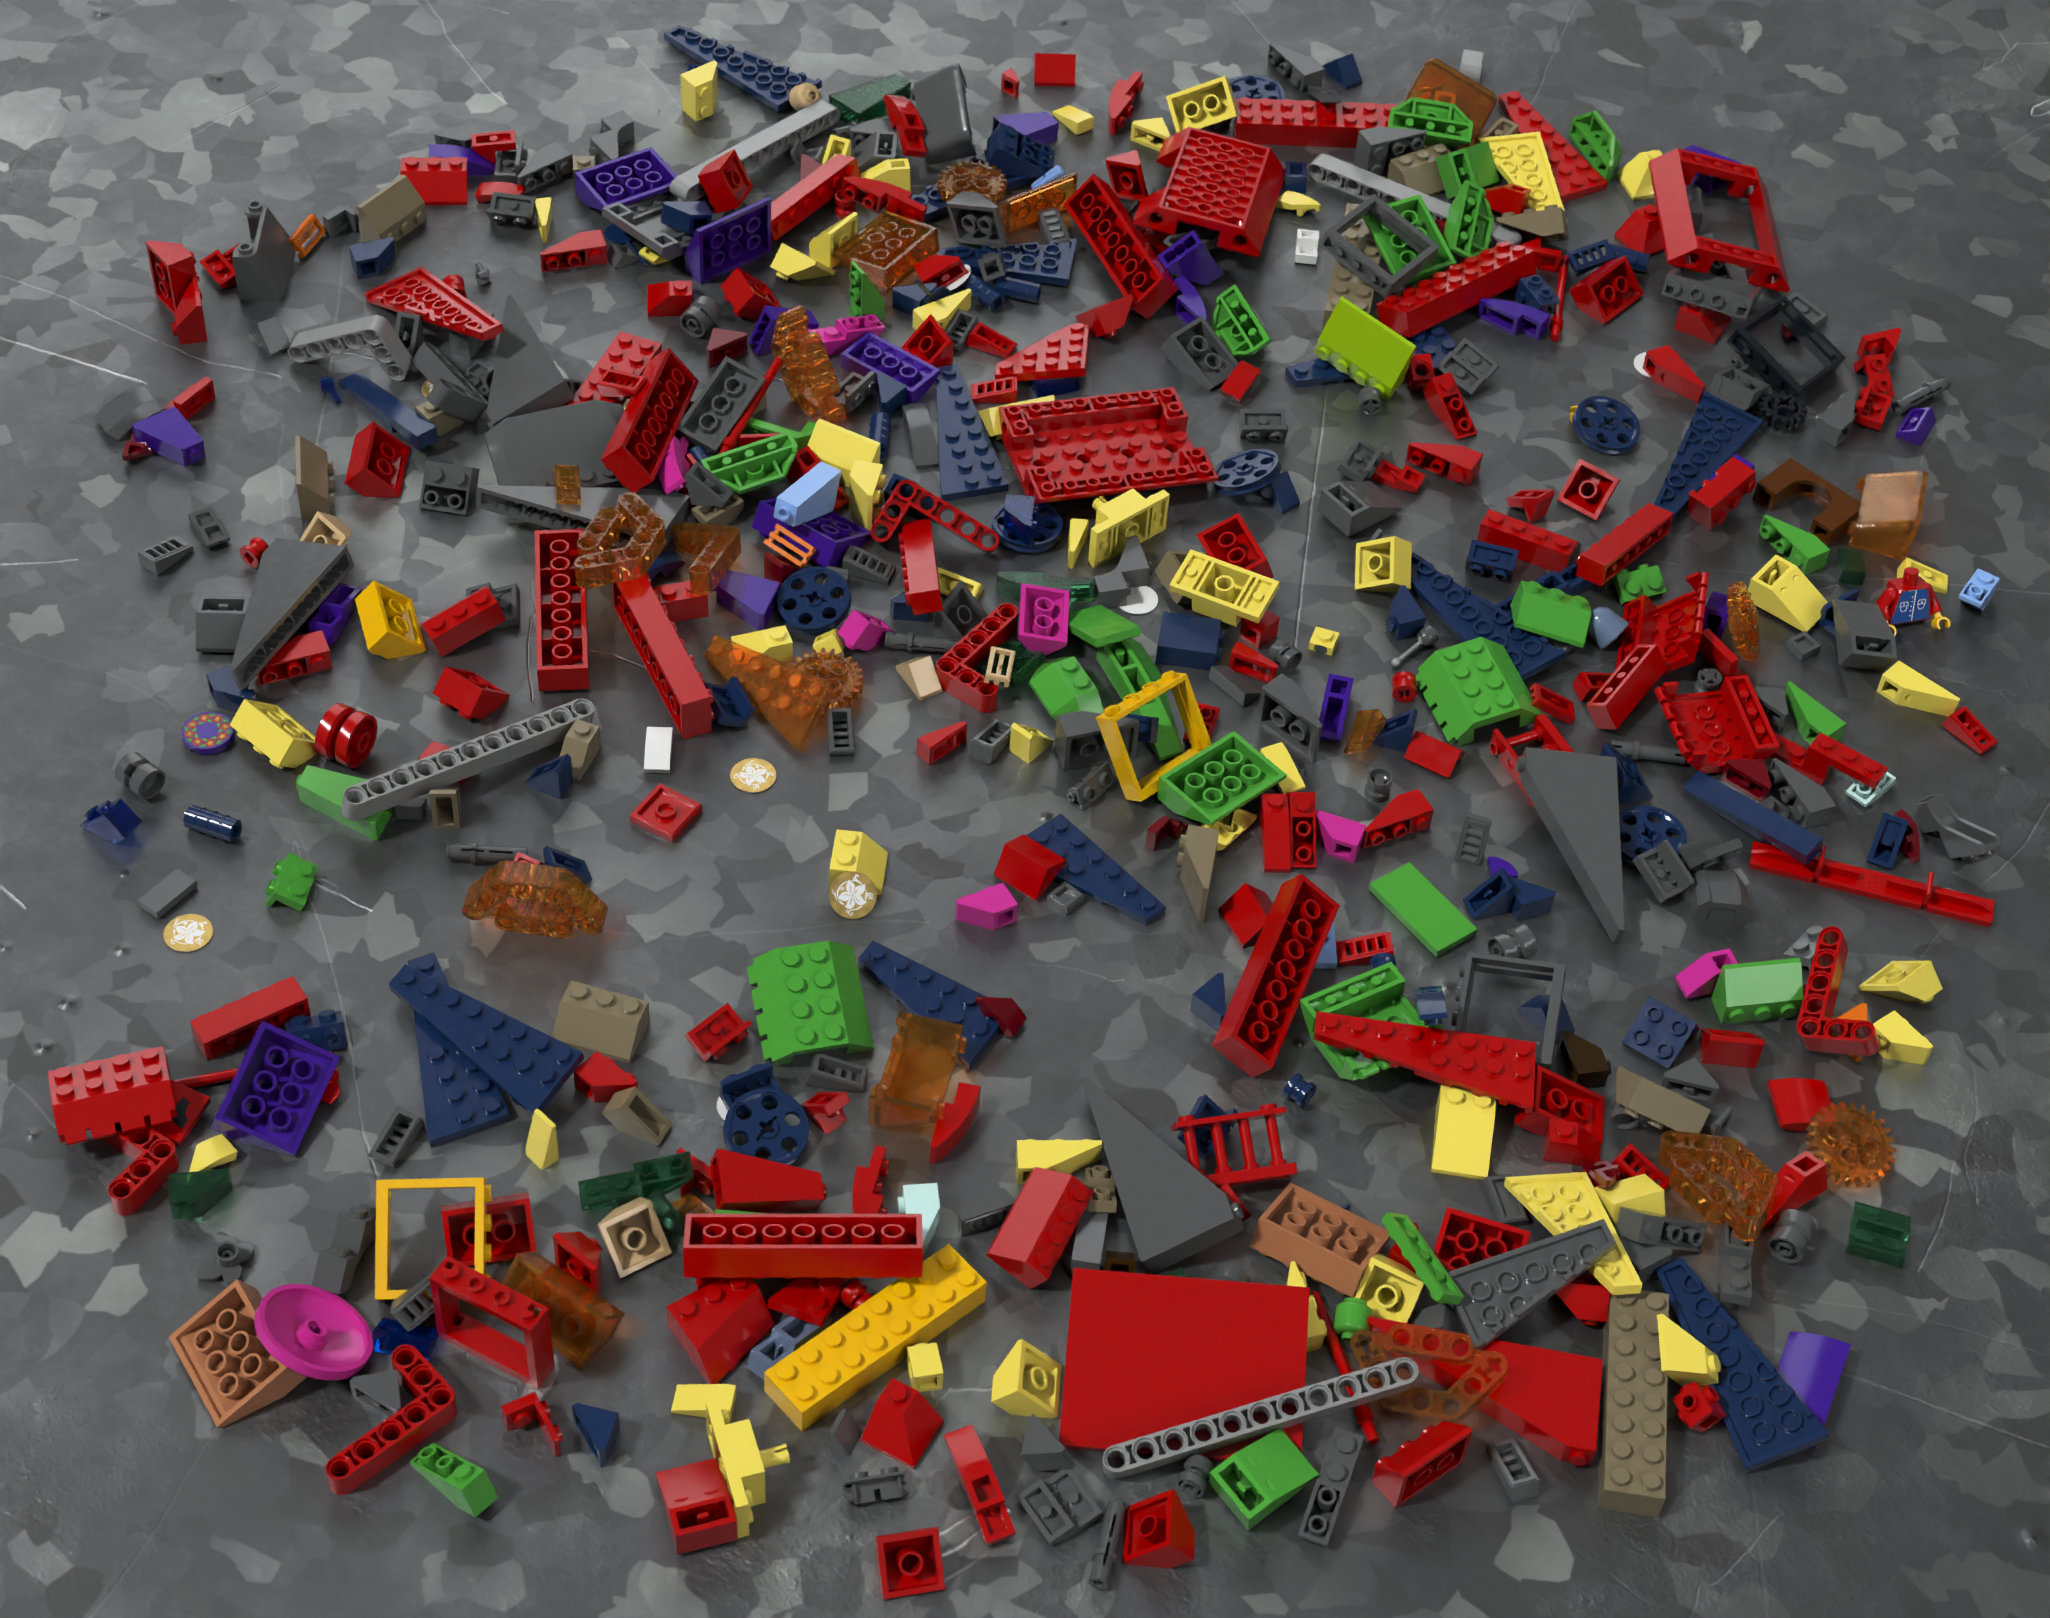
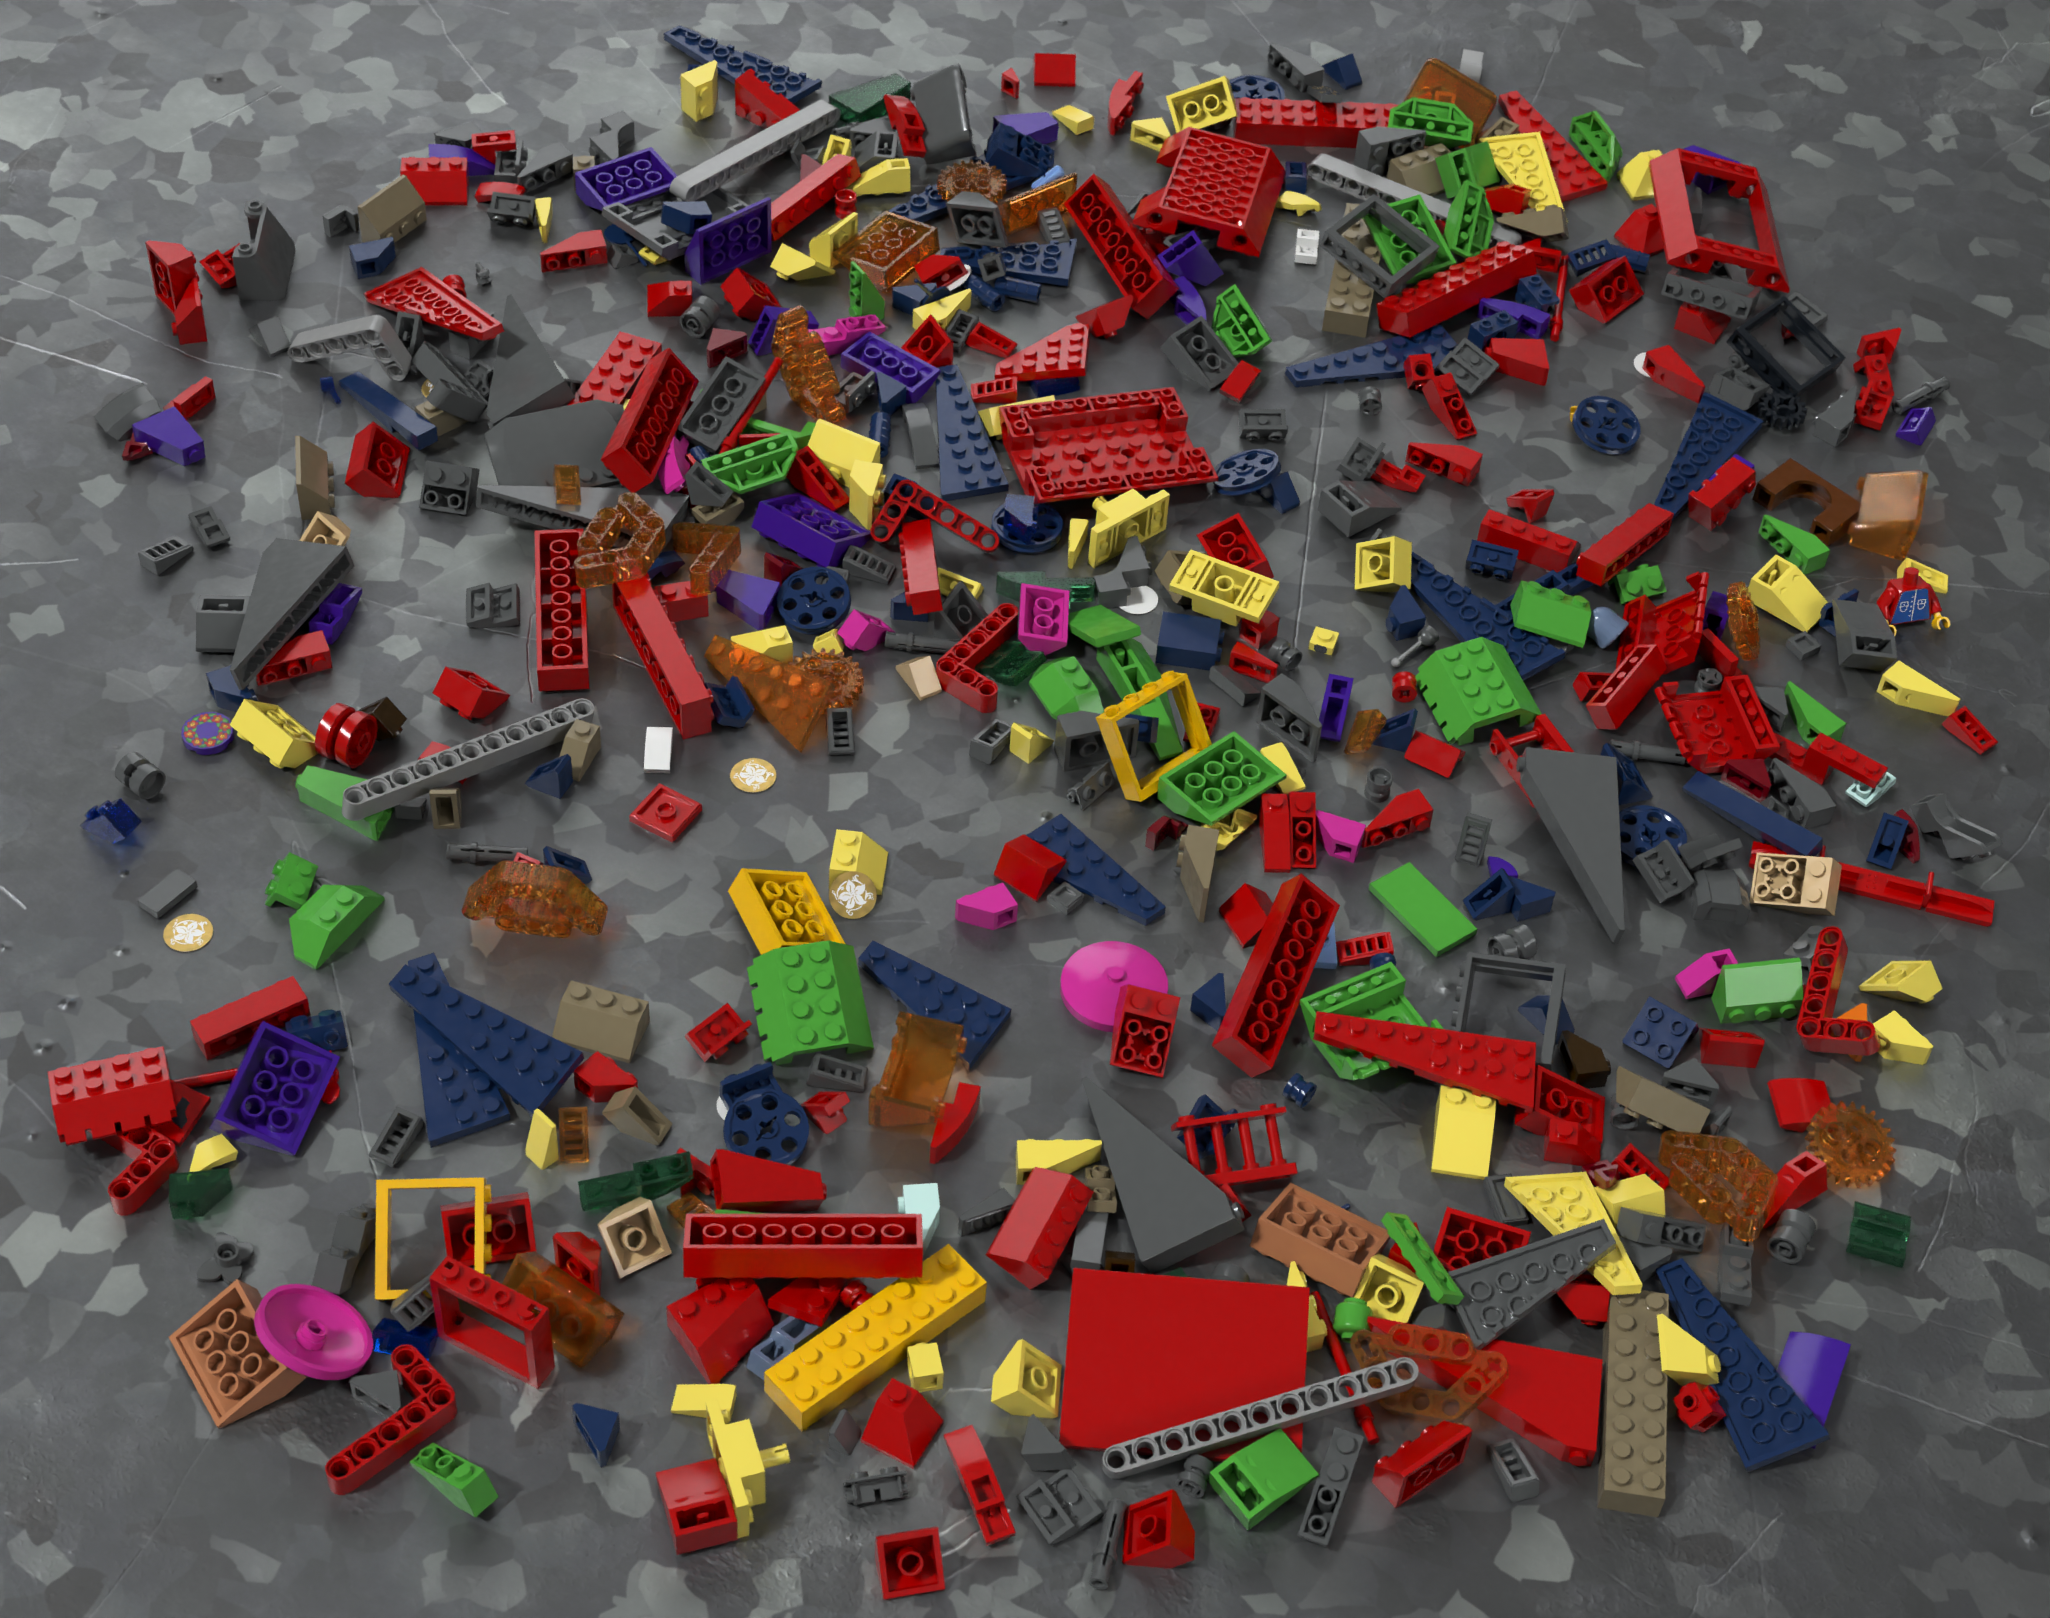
dark blue axle [183,805,242,843] -> none
red wheel [240,537,269,568] -> none
orange tile [287,214,326,258] -> none
yellow slope [355,580,426,659] -> none
red slope [419,586,506,657] -> none
red bracket [501,1392,564,1456] -> none
red slope [596,369,648,397] -> none
clear green slope [648,1188,685,1237] -> none
red slope [698,149,753,214] -> none
orange tile [763,524,816,569] -> none
light blue slope [773,461,841,527] -> none
tan head [789,83,820,111] -> none
red slope [841,177,927,227] -> none
red slope [852,1145,890,1214] -> none
red slope [916,721,967,765] -> none
dark red slope [975,997,1027,1037] -> none
tan tile [984,646,1016,687] -> none
red slope [1105,150,1148,202] -> none
lime slope [1314,297,1416,402] -> none
dark blue slope [1413,985,1448,1025] -> none
red tile [1530,682,1575,725] -> none
red slope [1557,459,1620,521] -> none
clear green slope [1837,548,1866,586] -> none
light blue slope [1958,569,2000,612] -> none
none -> bright green wedge [289,885,385,970]
none -> dark brown slope [358,697,407,741]
none -> clear orange slope [559,1107,589,1163]
none -> yellow slope [728,868,845,955]
none -> red wedge [735,68,800,129]
none -> dark pink dish [1060,941,1168,1032]
none -> red slope [1110,984,1180,1078]
none -> dark blue brick [1468,310,1519,353]
none -> red slope [1485,338,1550,386]
none -> tan slope [1749,853,1842,916]

